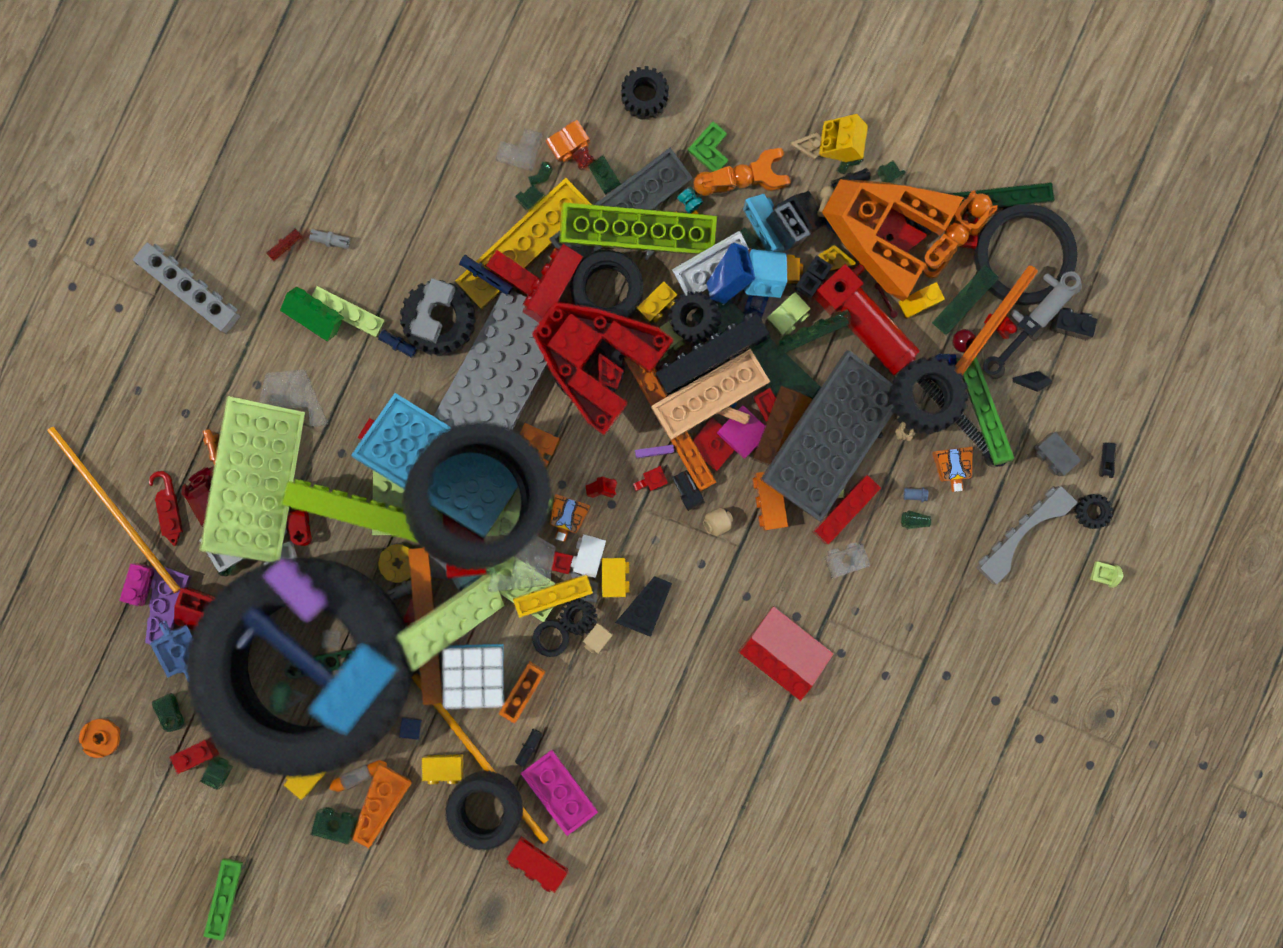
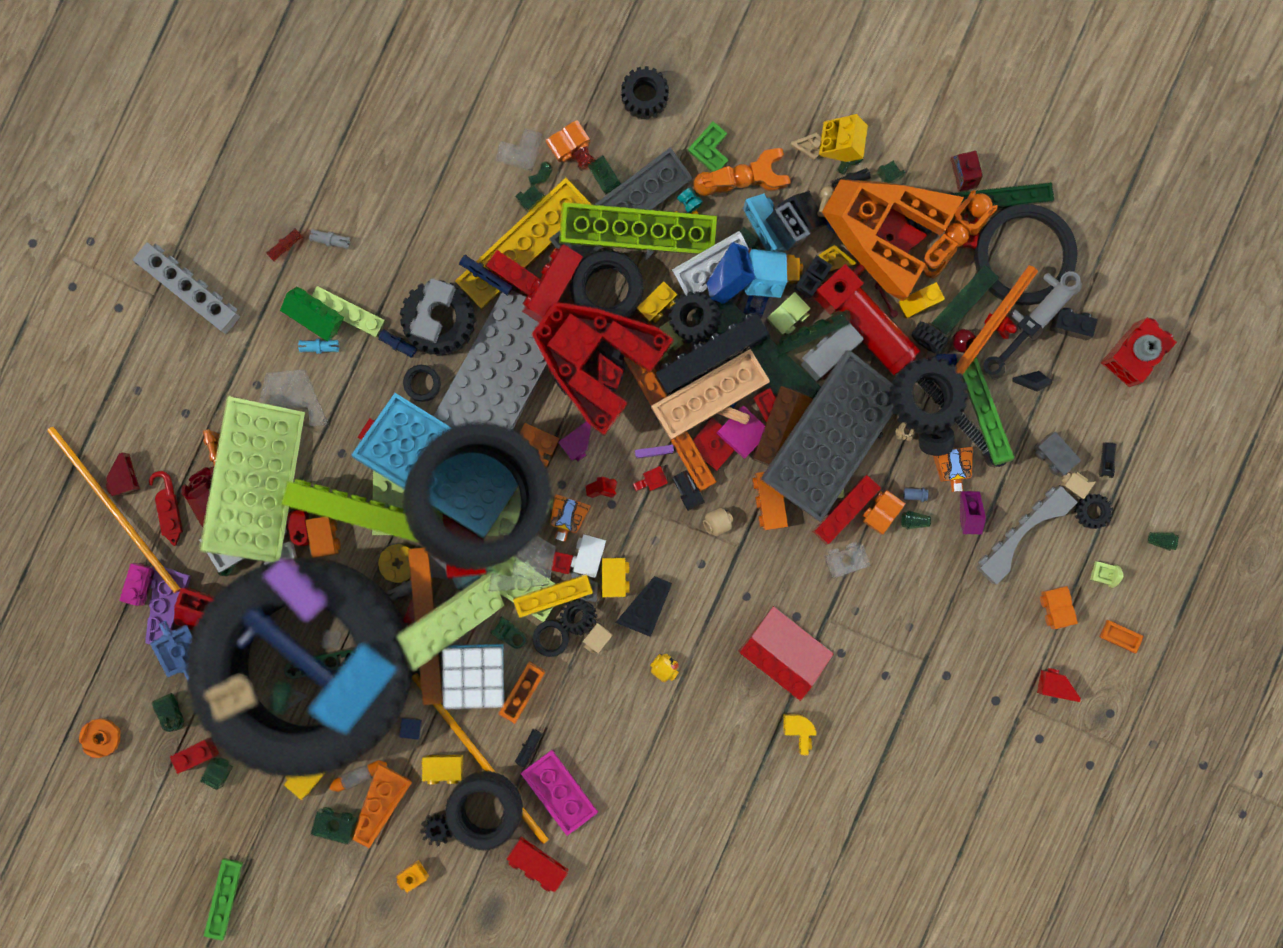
none -> dark red slope [106,452,140,497]
none -> tan bracket [205,676,256,721]
none -> medium azure pin [298,339,339,354]
none -> orange brick [306,516,341,558]
none -> light orange brick [396,860,429,893]
none -> black tyre [403,364,441,402]
none -> black gear [420,812,453,847]
none -> clear green piece [490,616,528,649]
none -> magenta slope [558,421,592,462]
none -> yellow head [650,654,679,682]
none -> yellow brick [783,714,816,755]
none -> light grey brick [801,322,863,382]
none -> orange brick [862,490,906,535]
none -> black tyre [911,321,948,354]
none -> black tyre [919,427,954,456]
none -> dark red torso [950,151,983,192]
none -> magenta slope [960,491,986,534]
none -> red slope [1037,668,1081,702]
none -> orange brick [1040,586,1078,629]
none -> tan window [1060,472,1095,500]
none -> orange tile [1099,620,1144,654]
none -> red piece [1100,317,1177,387]
none -> clear green cone [1148,532,1179,551]

